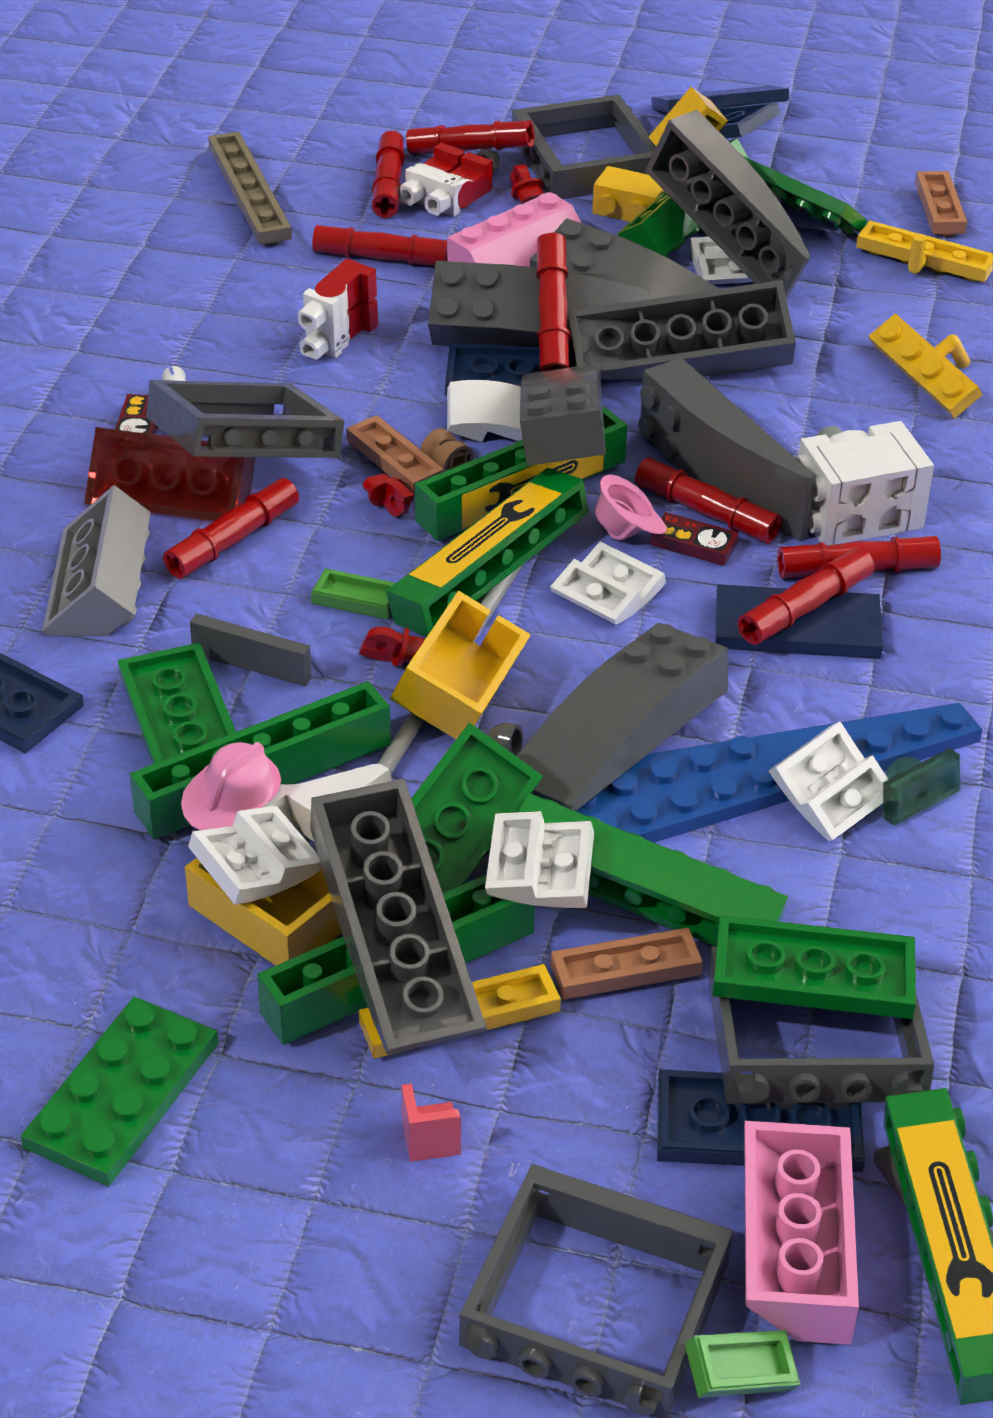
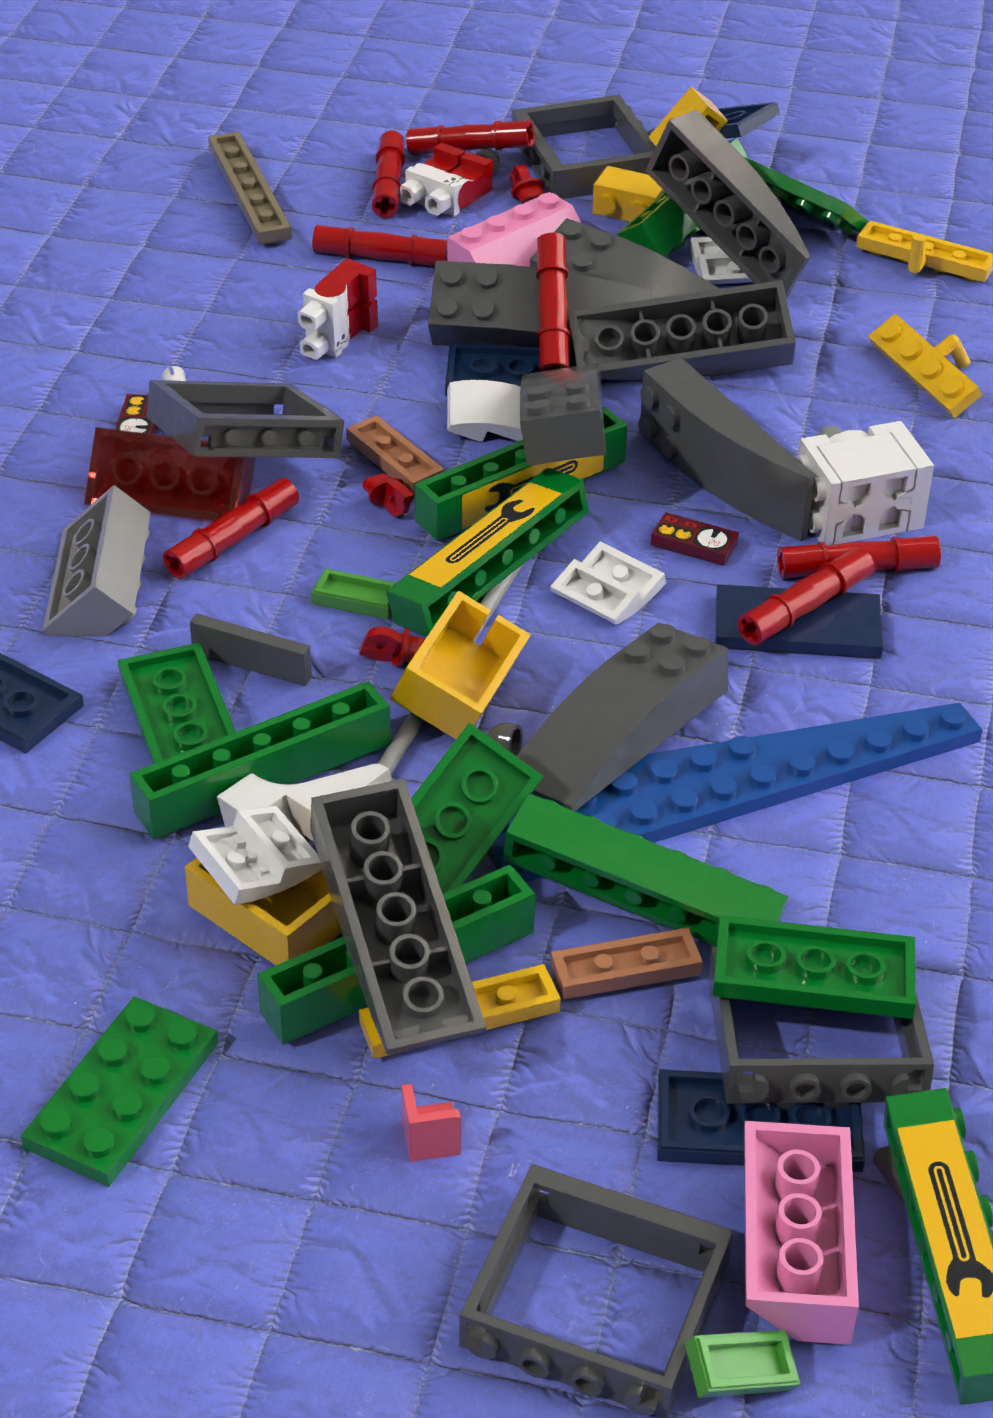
bright pink piece [181,742,281,830] -> none
medium nougat wheel [420,428,473,472] -> none
white slope [485,811,594,908] -> none
bright pink piece [594,475,667,541] -> none
red piece [635,457,782,544] -> none
dark blue tile [651,86,789,112] -> none
white slope [768,722,897,841] -> none
tile [883,748,960,826] -> none
nougat plate [915,171,967,236] -> none

